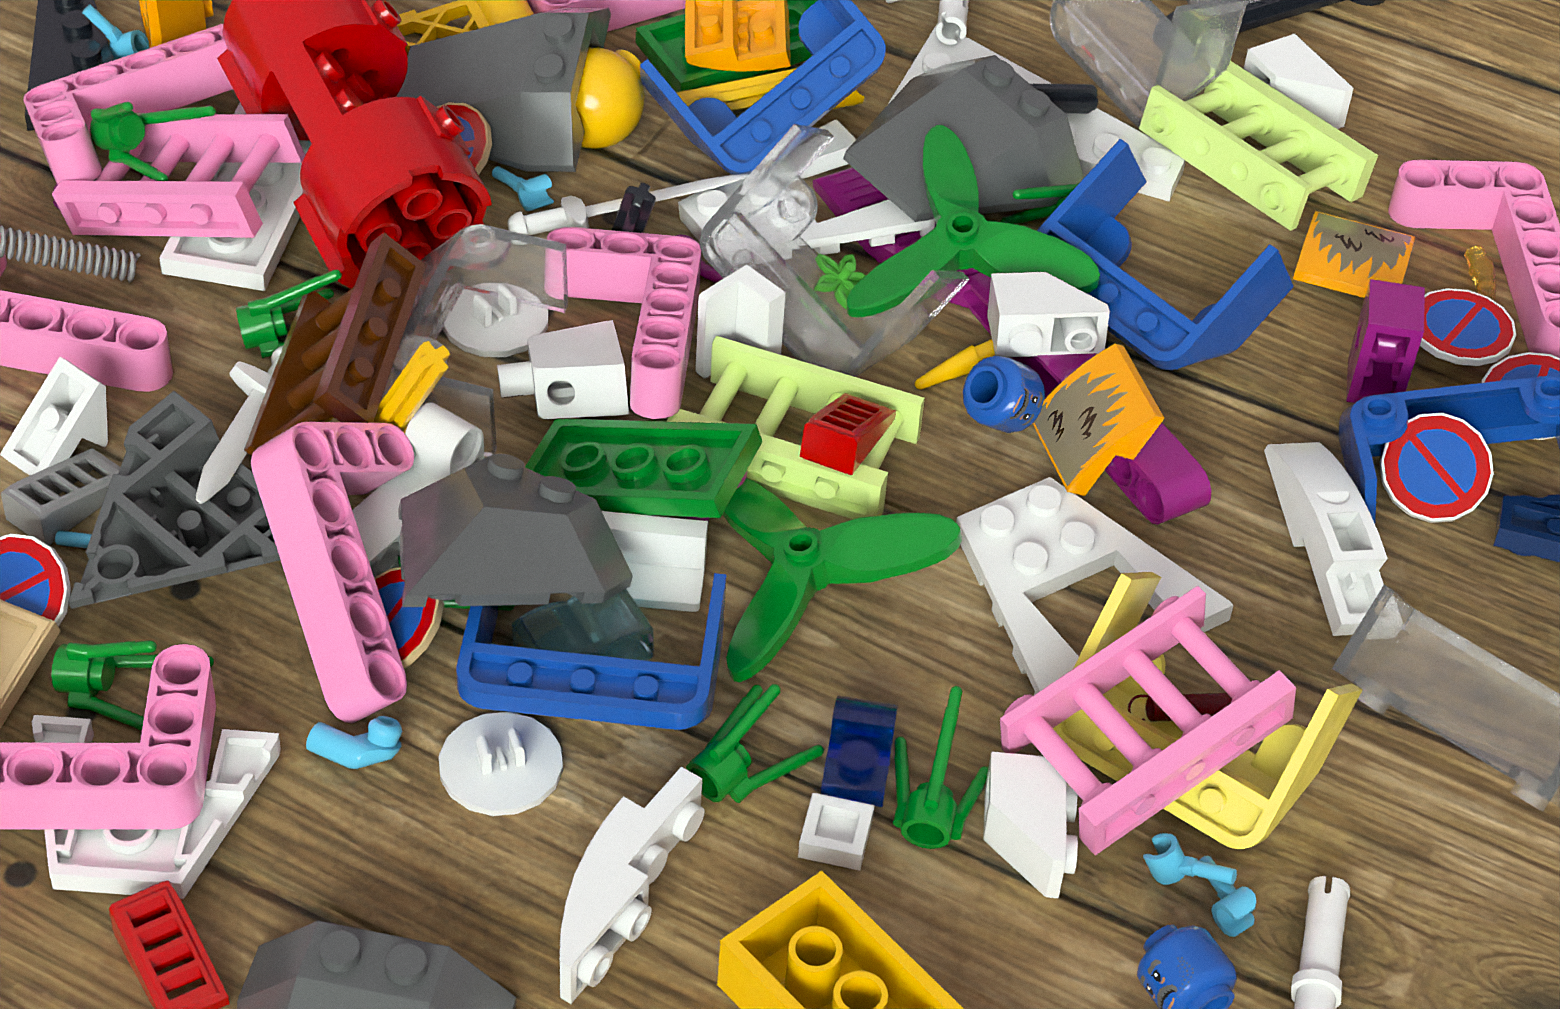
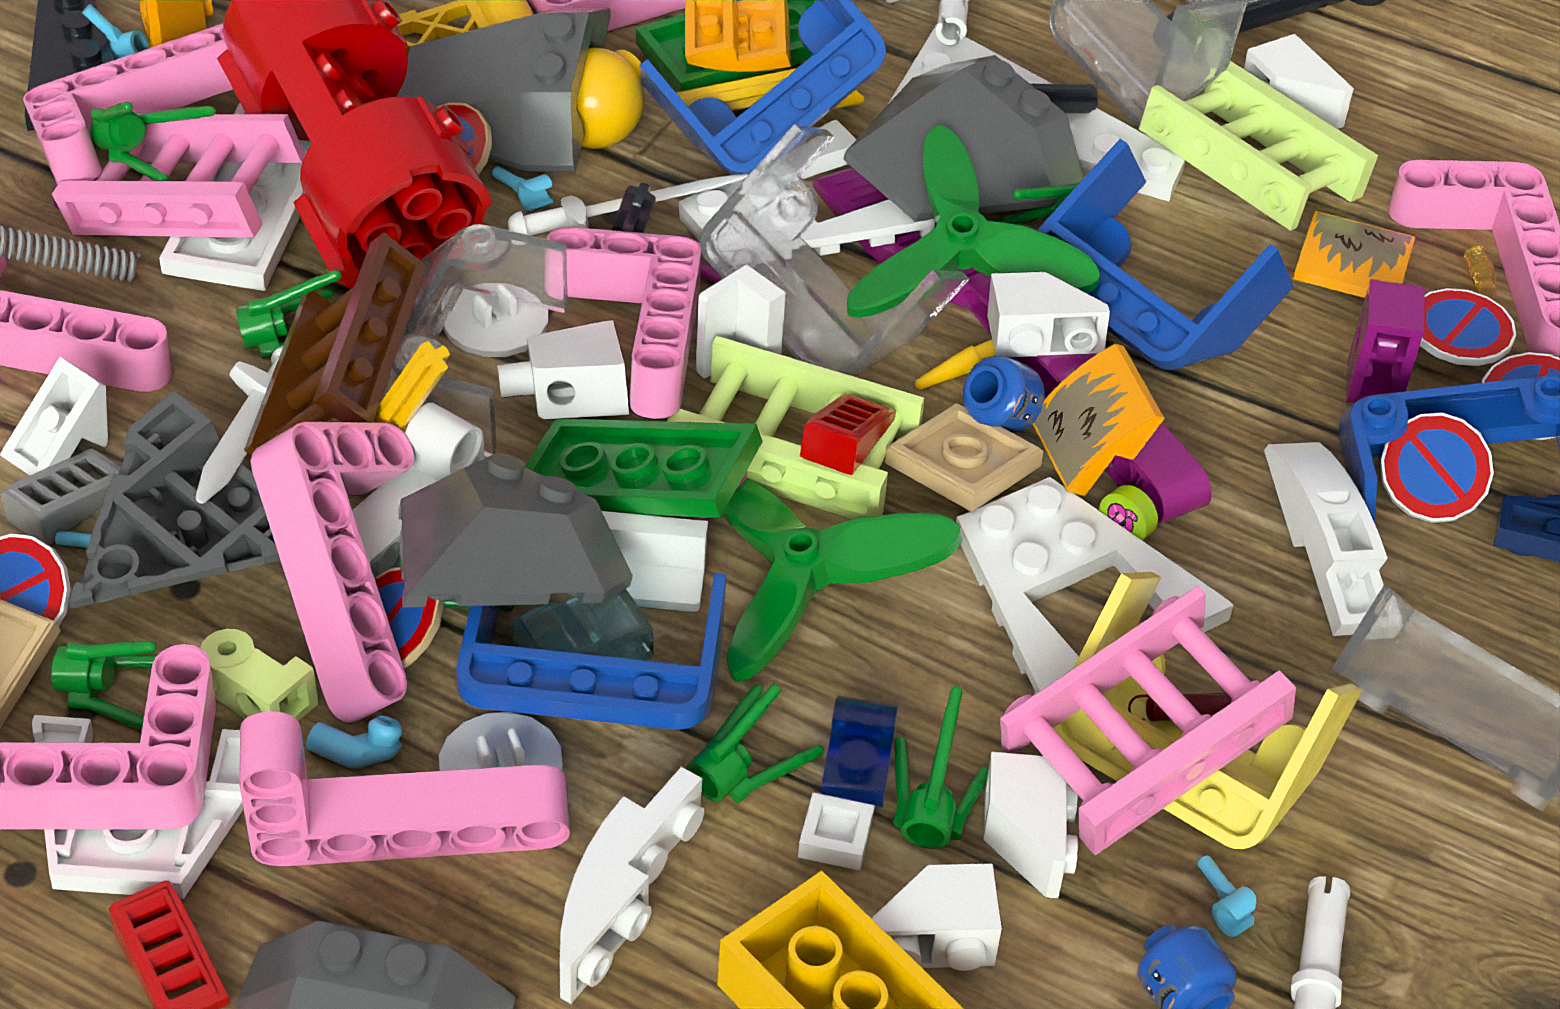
bright green plant [813,254,866,310] -> none
medium azure hand [1143,833,1237,885] -> none
none -> yellowish green leg [200,629,319,721]
none -> bright pink beam [240,711,570,866]
none -> white slope [871,864,1002,971]
none -> tan plate [884,403,1044,512]
none -> lime tile [1099,485,1158,540]

